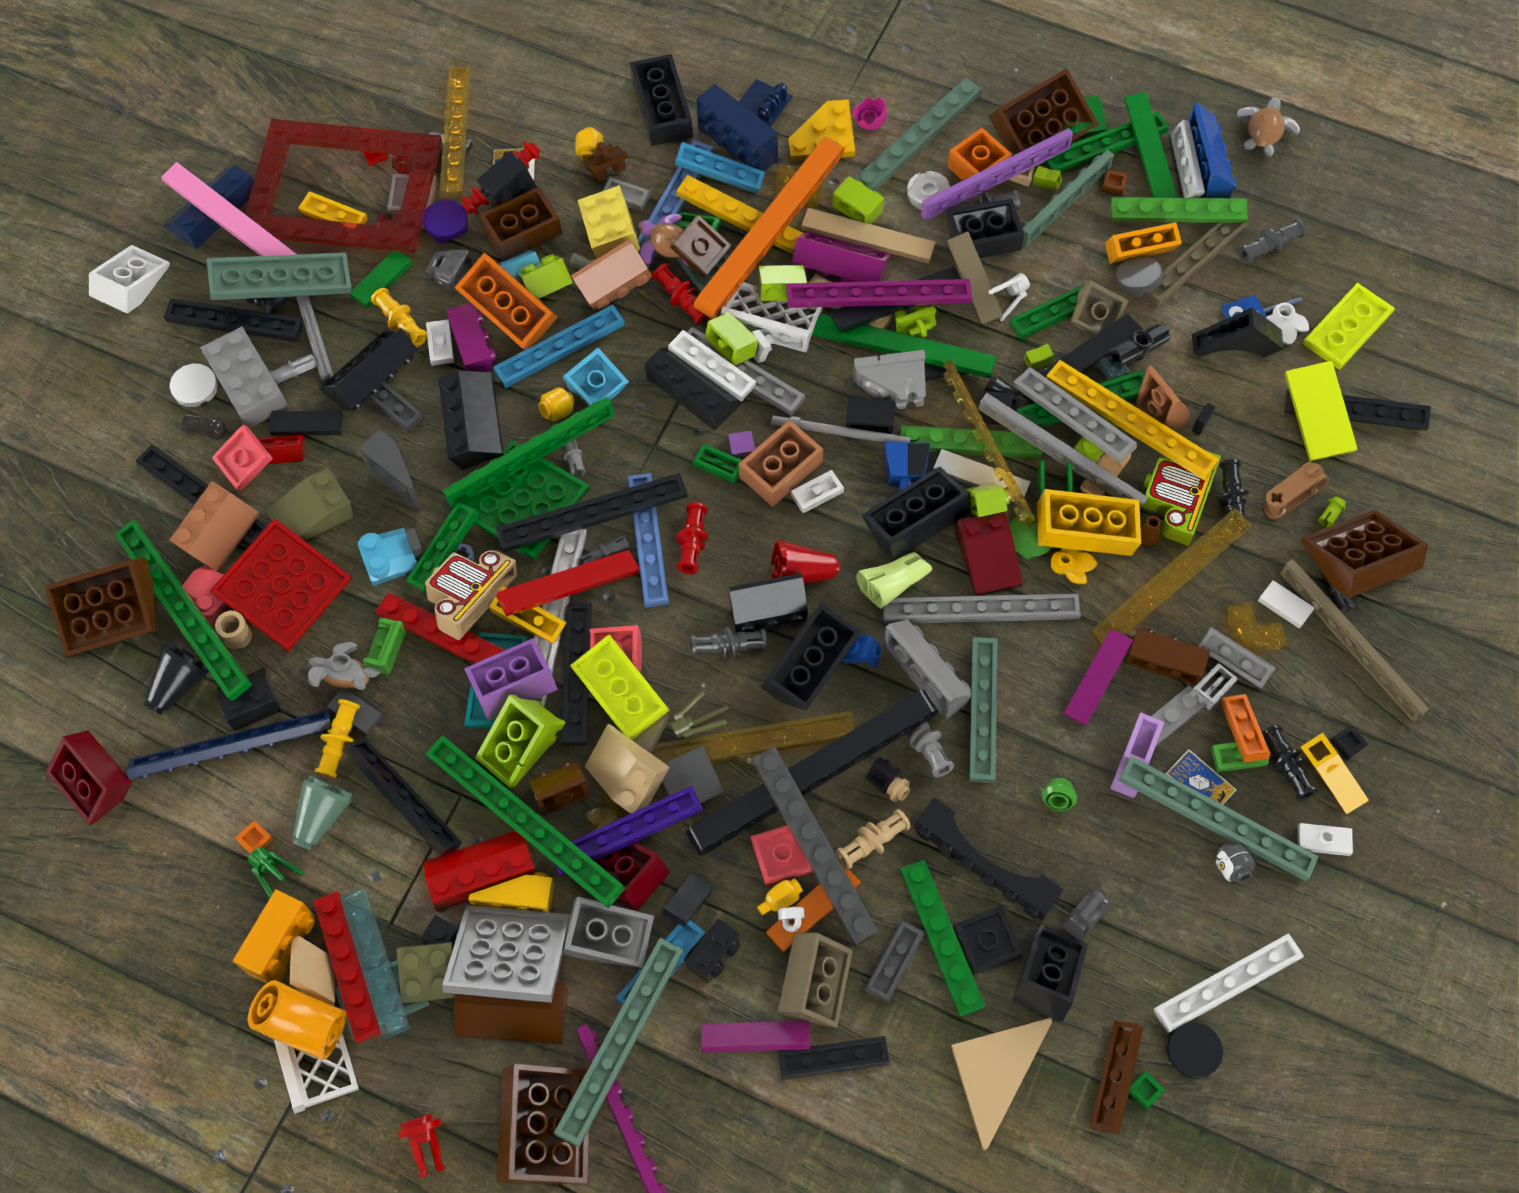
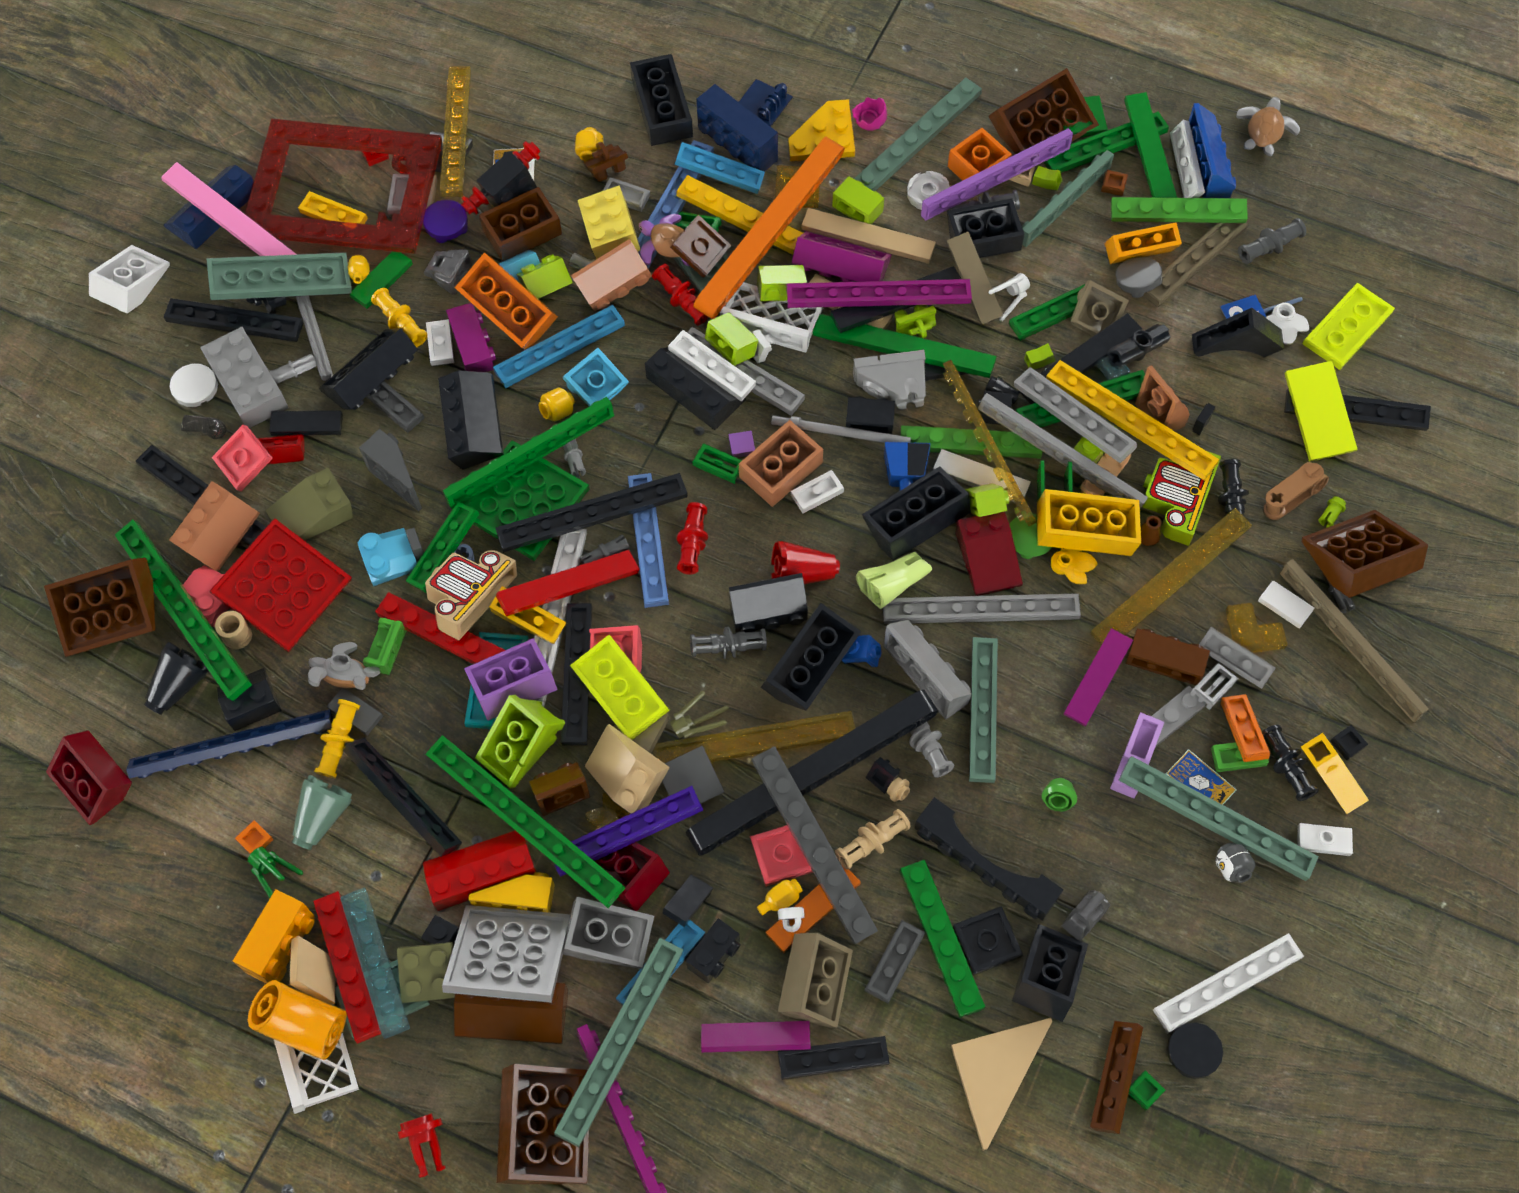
none -> yellow plant [348,255,370,284]

